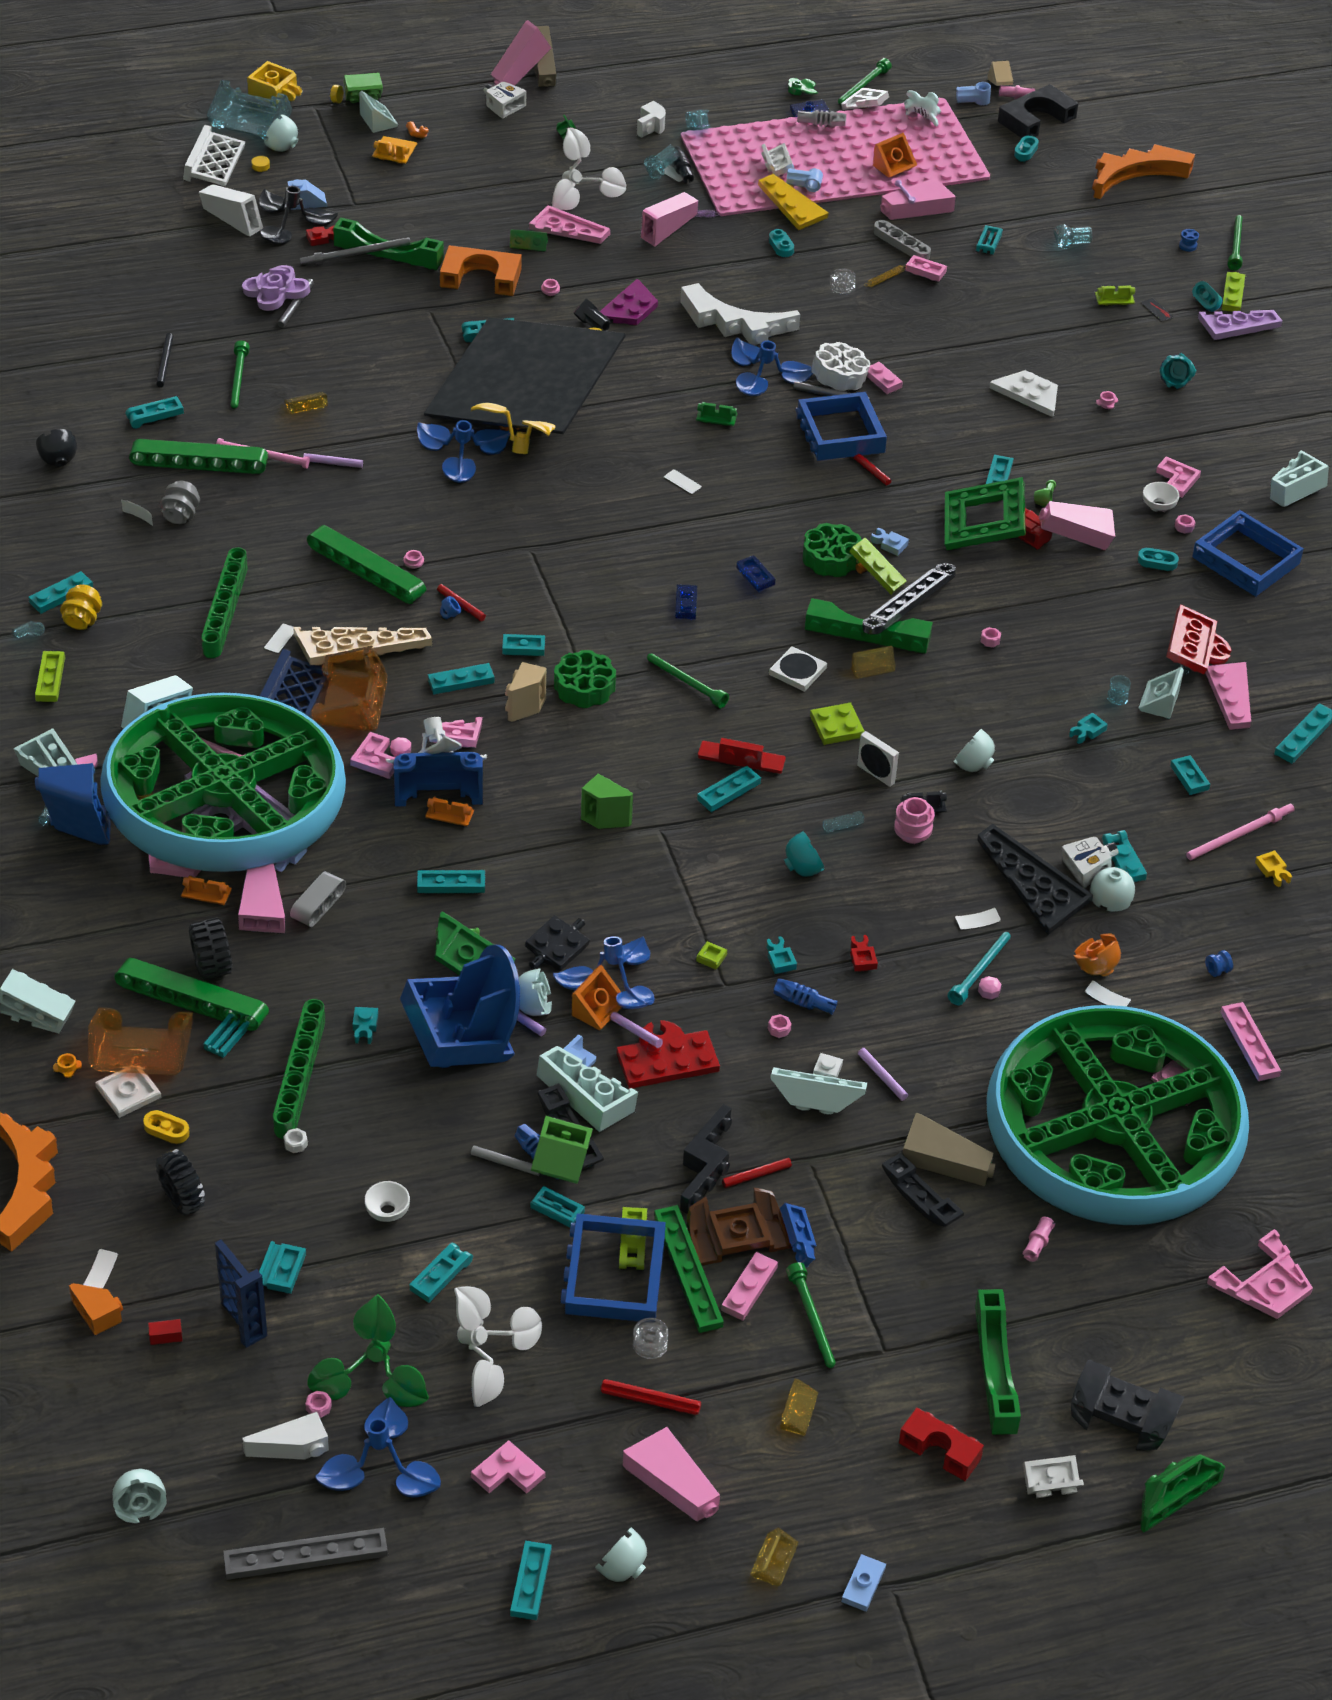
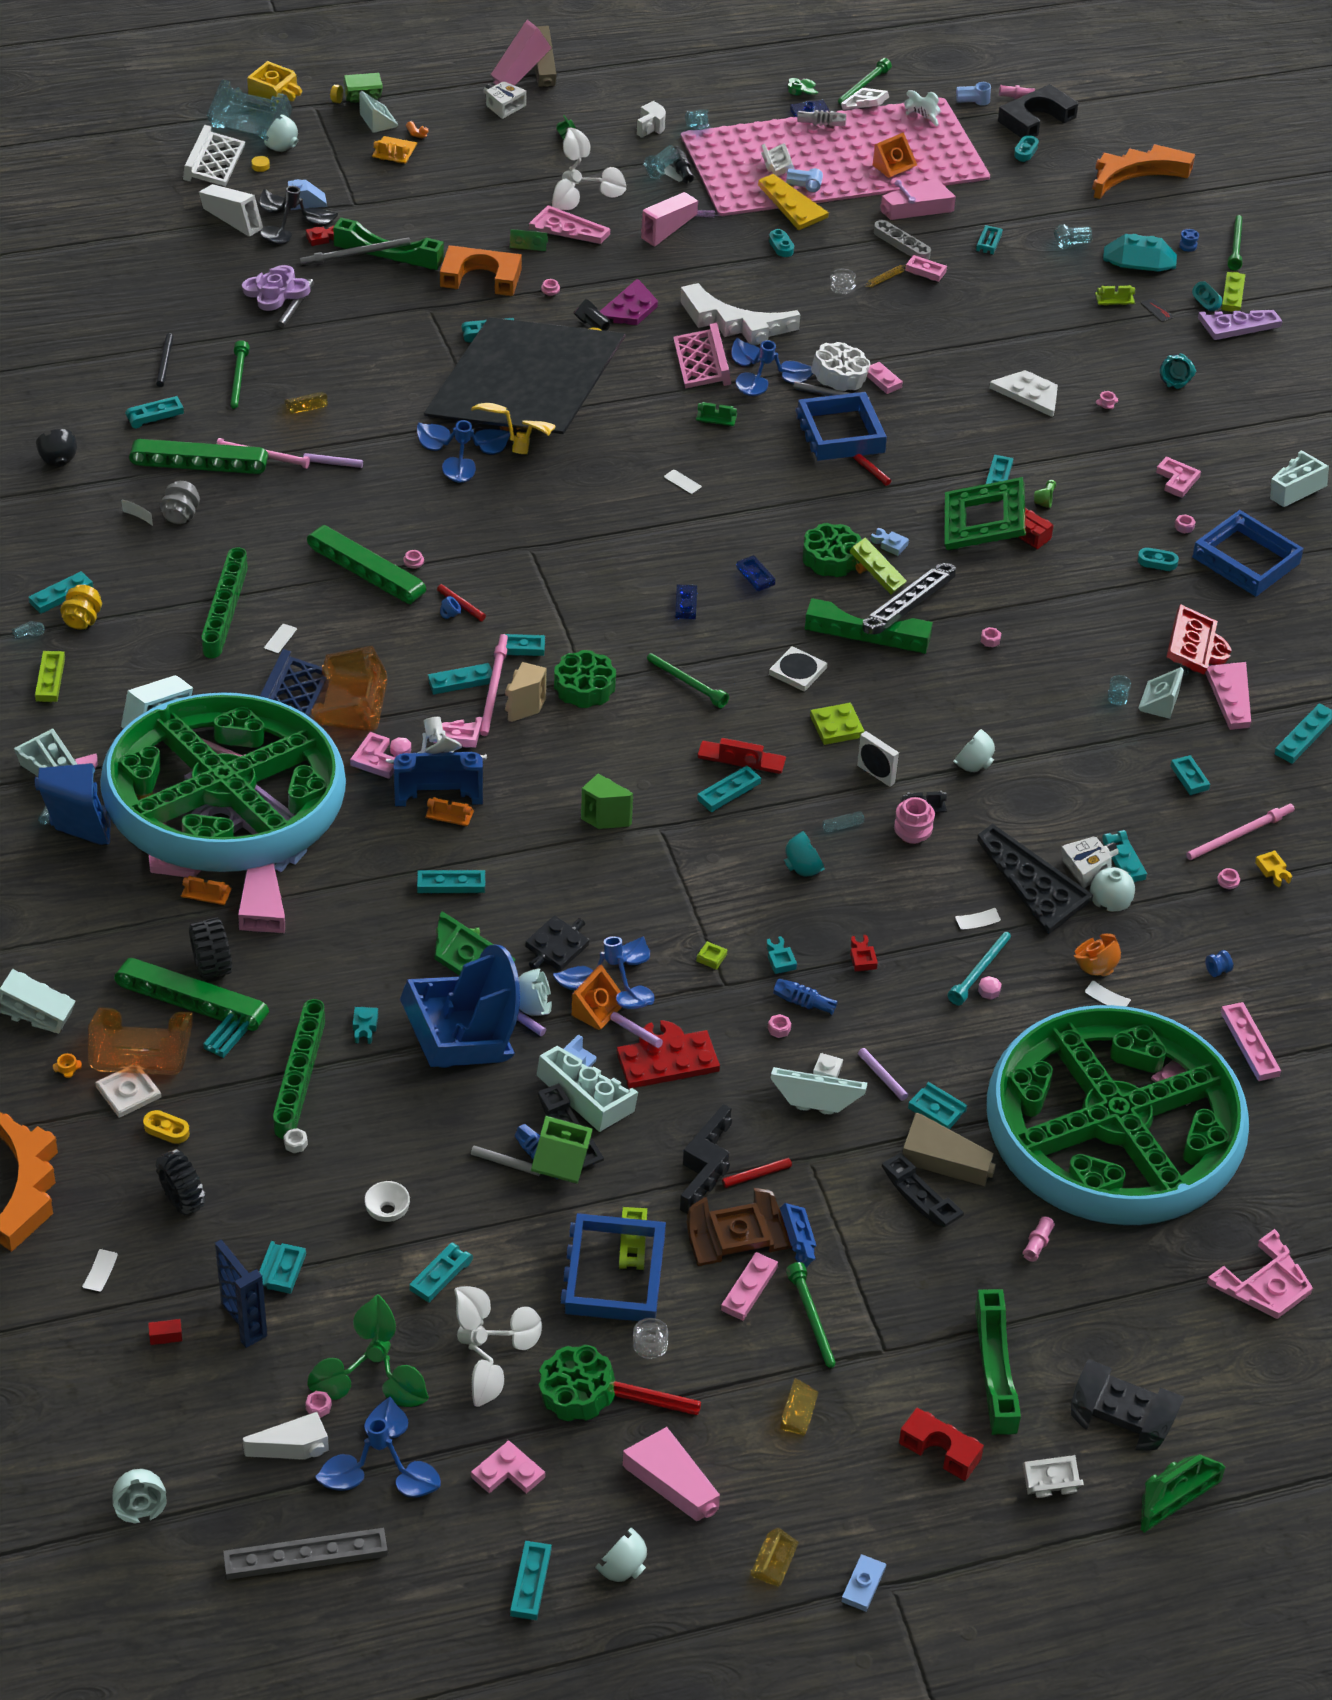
orange slope [69,1283,123,1335] -> none
light grey beam [290,871,346,927] -> none
tan wing [293,627,432,665] -> none
teal tile [530,1186,585,1227] -> none
green plate [654,1205,724,1333] -> none
clear yellow slope [851,646,895,678] -> none
tan slope [988,61,1013,86] -> none
bright pink slope [1039,501,1115,550] -> none
teal plate [1069,713,1108,744] -> none
white piece [1143,482,1179,512] -> none
none -> bright pink bar [480,634,508,736]
none -> green connector [539,1345,615,1421]
none -> bright pink fence [673,323,731,388]
none -> teal plate [908,1082,967,1129]
none -> teal wedge [1103,234,1177,271]
none -> bright pink plate [1217,868,1240,889]

